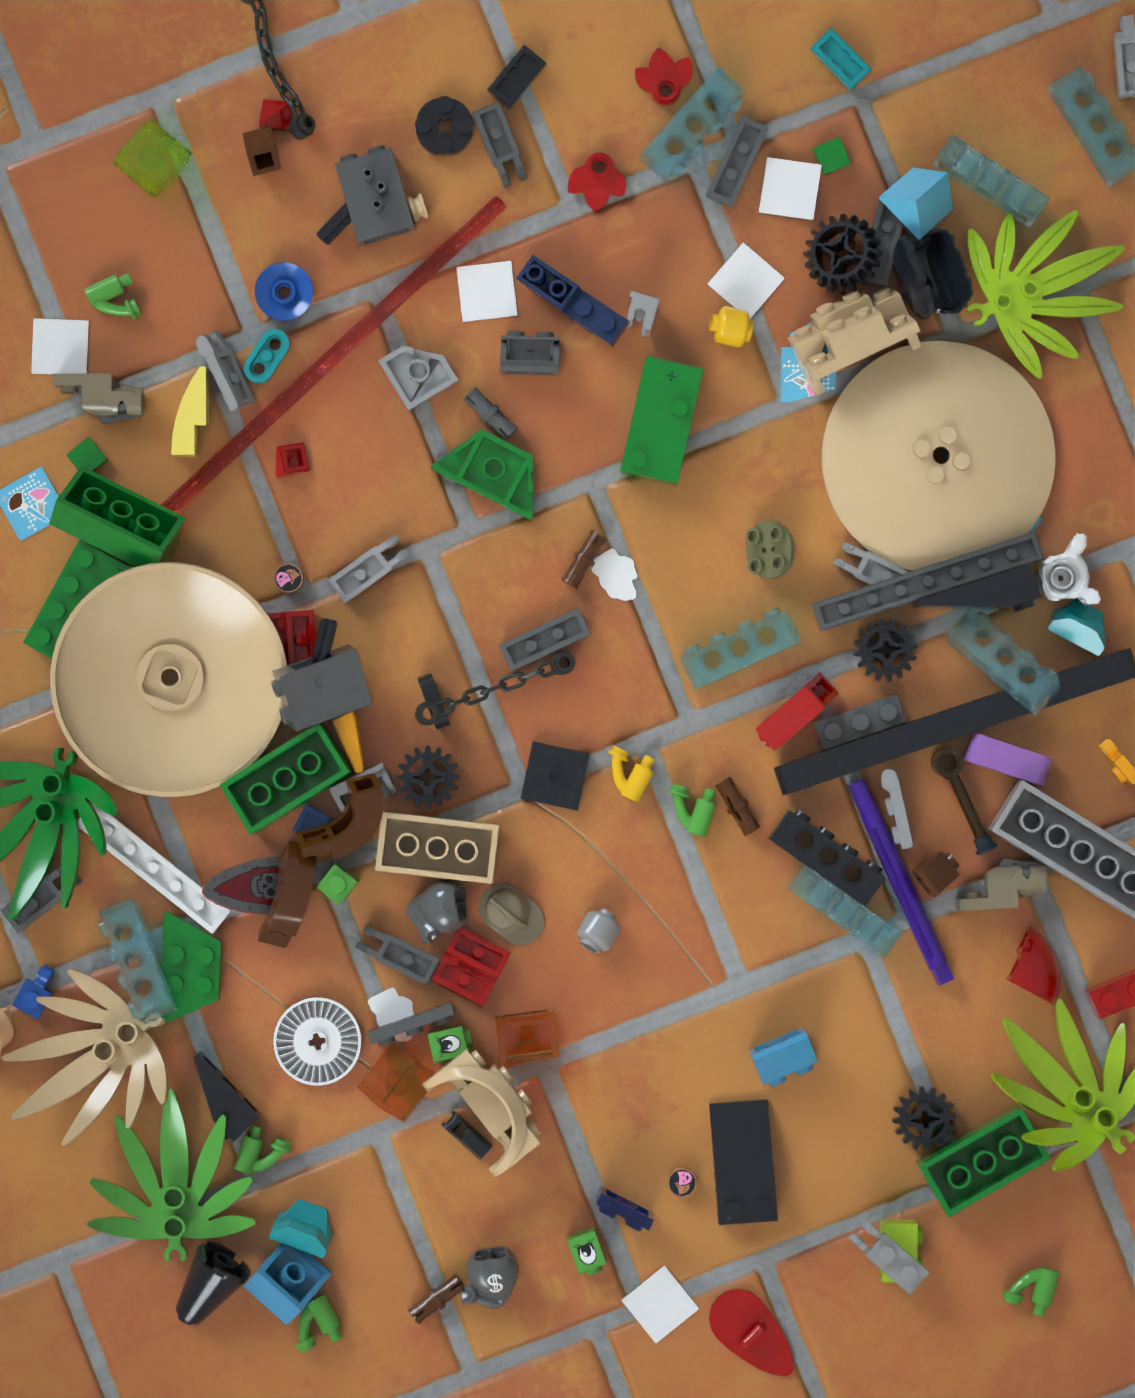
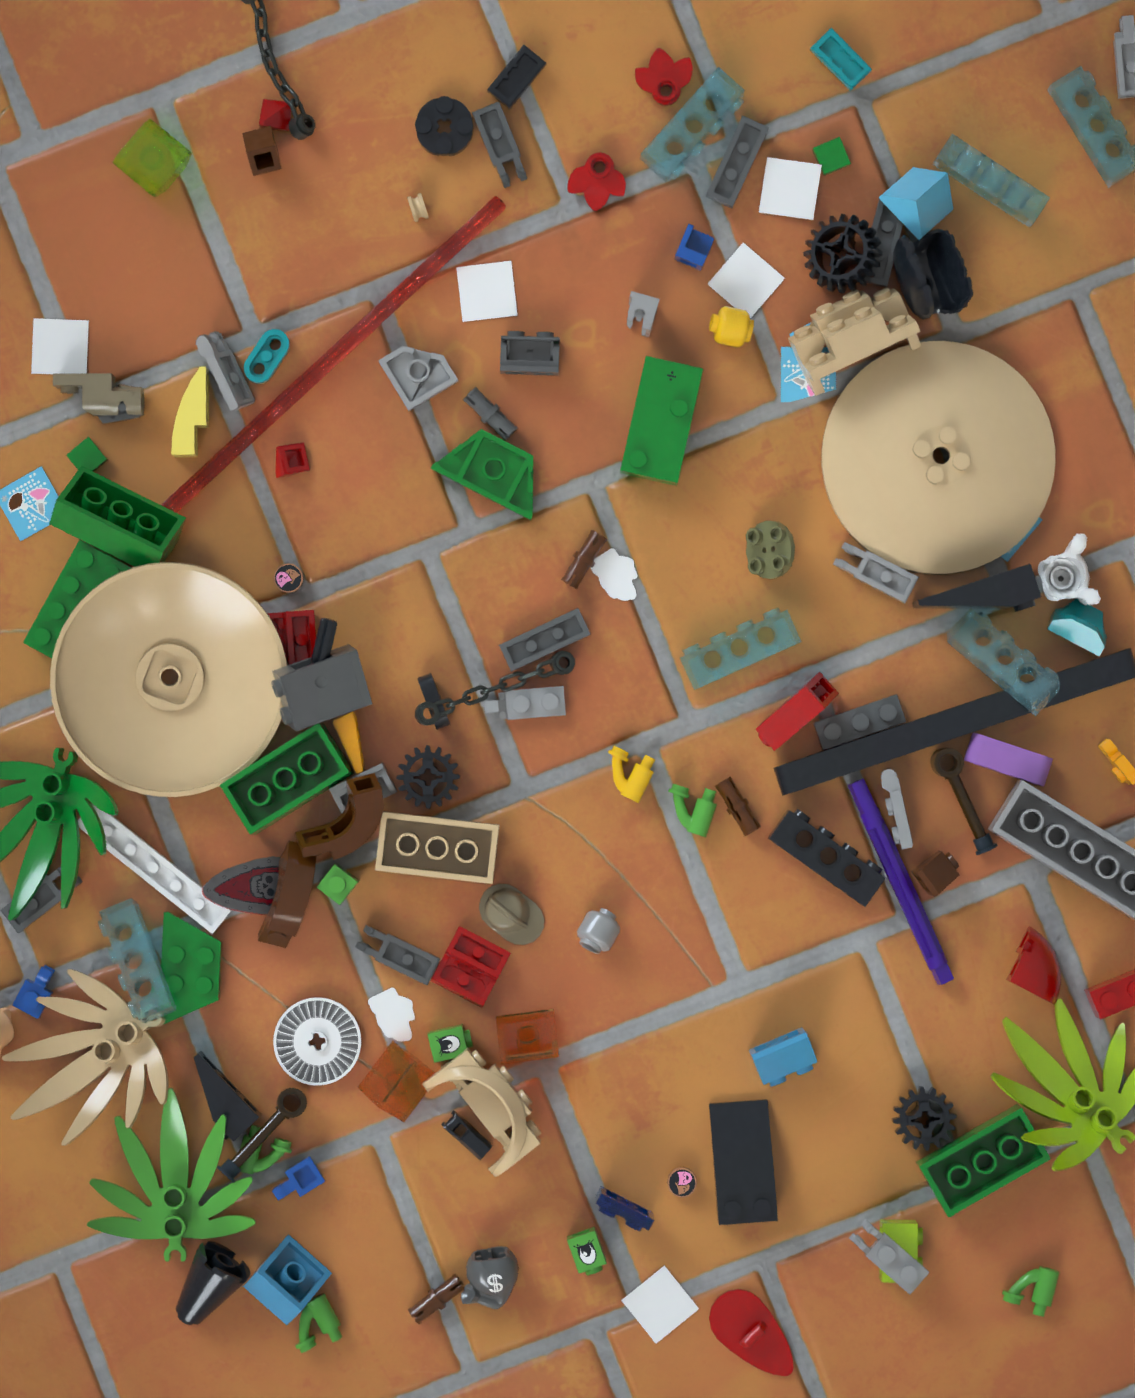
bright green plant [84,273,142,320] -> none
blue dish [255,262,313,321] -> none
teal slope [269,1199,333,1259] -> none
blue tile [292,804,333,832] -> none
dark grey piece [317,145,415,247] -> none
light grey hinge [328,535,411,604] -> none
dark grey plate [367,1001,455,1046] -> none
dark grey piece [407,880,468,943] -> none
dark blue slope [516,255,630,347] -> none
black plate [521,742,590,811] -> none
clear light blue brick [787,864,902,957] -> none
dark grey tile [811,532,1044,632] -> none
black gear [853,618,917,682] -> none
dark tan plate [956,859,1047,911] -> none
lime plant [966,210,1125,379] -> none
none -> dark brown piece [217,1088,307,1183]
none -> blue plate [272,1156,326,1201]
none -> light grey hinge [484,686,566,720]
none -> blue panel [674,224,714,271]

